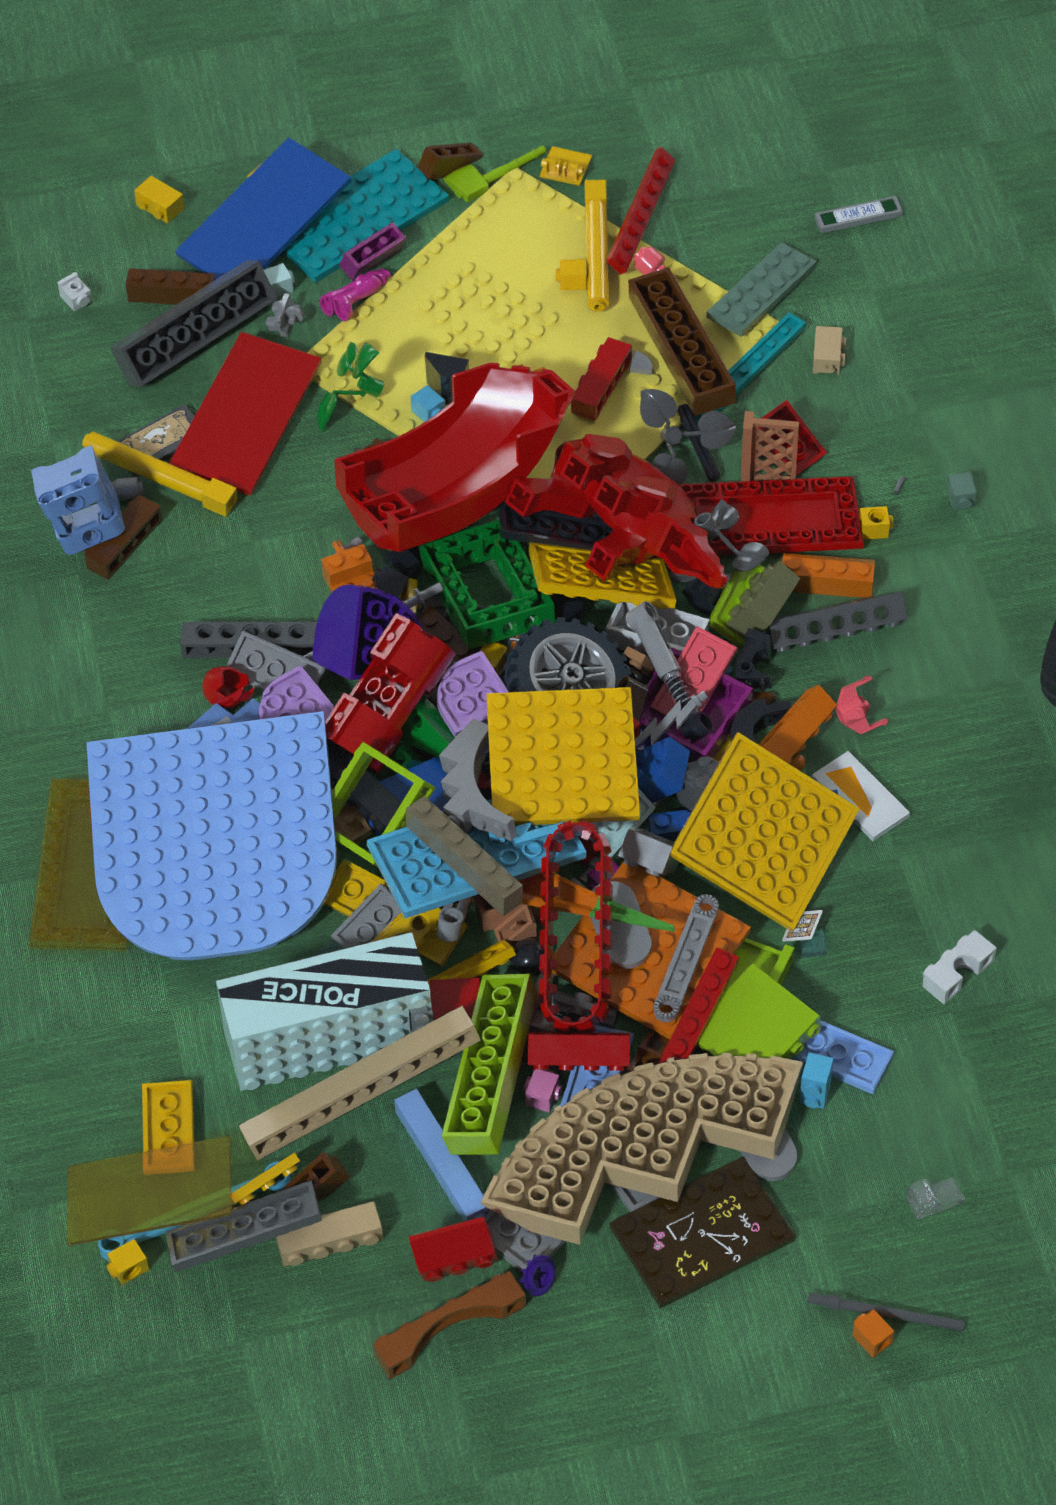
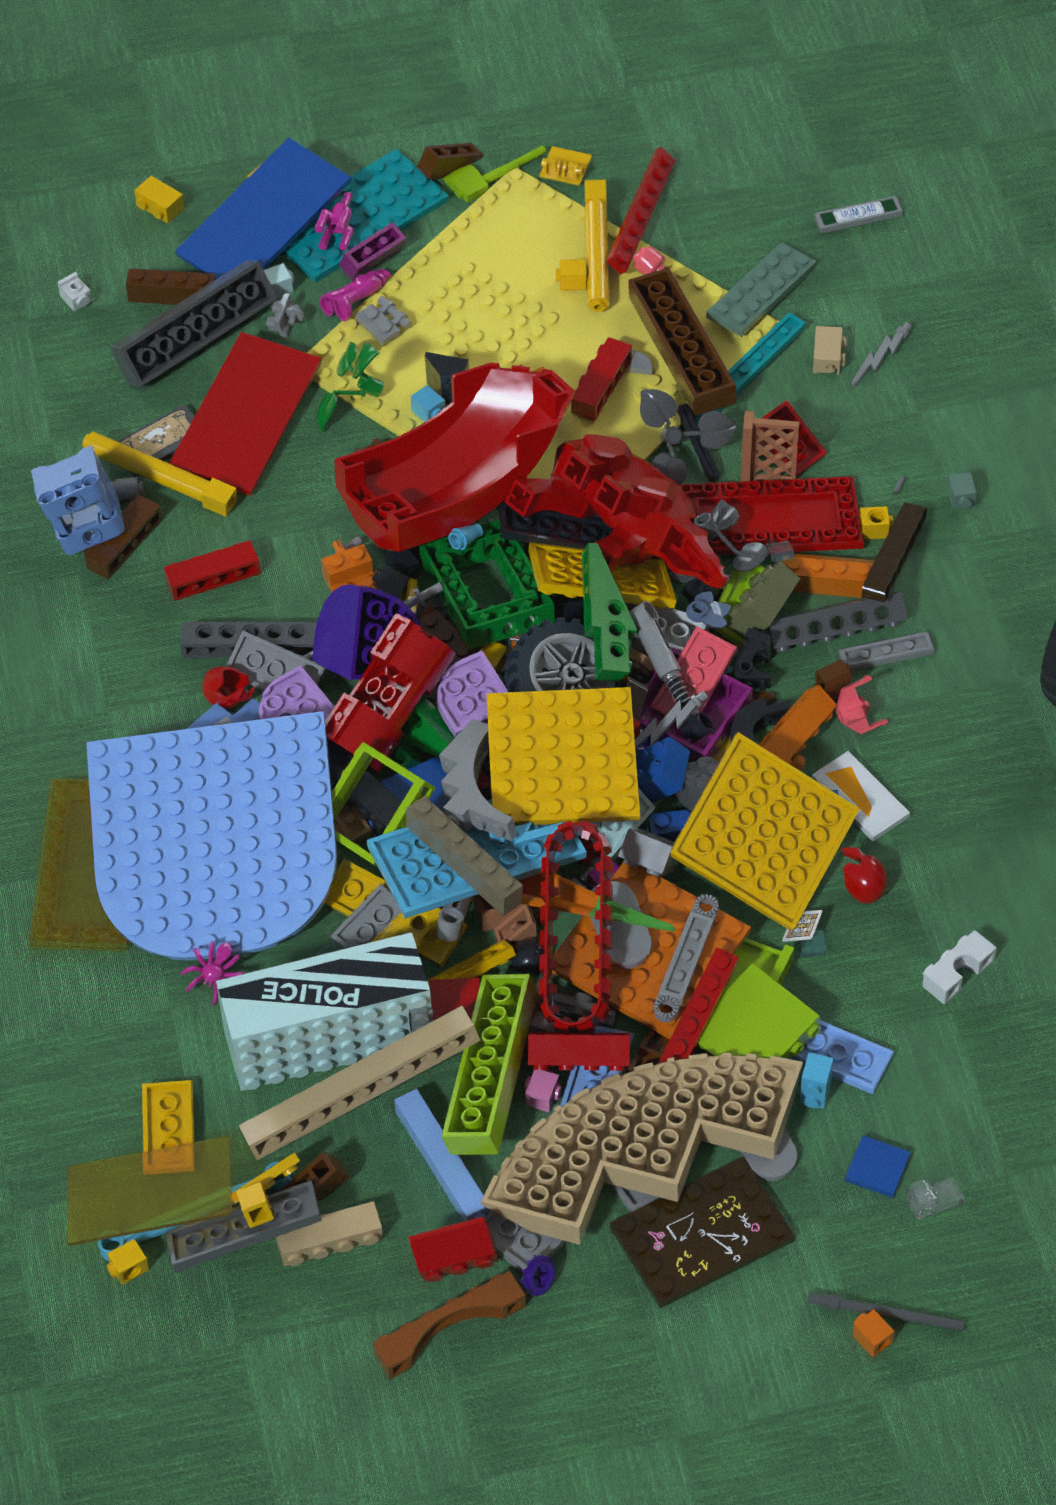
none -> red brick [164,540,261,601]
none -> dark pink animal [180,941,245,1006]
none -> yellow brick [236,1182,274,1229]
none -> dark pink plant [315,192,354,250]
none -> light grey plate [356,296,412,346]
none -> medium azure cone [448,523,483,550]
none -> green brick [582,543,637,682]
none -> sand blue plate [686,591,731,629]
none -> clear light blue tile [766,540,795,562]
none -> reddish brown brick [813,659,853,703]
none -> light grey tile [838,631,935,671]
none -> red helmet [841,847,888,904]
none -> blue tile [845,1136,911,1198]
none -> light grey piece [851,322,912,387]
none -> dark brown beam [862,502,927,603]

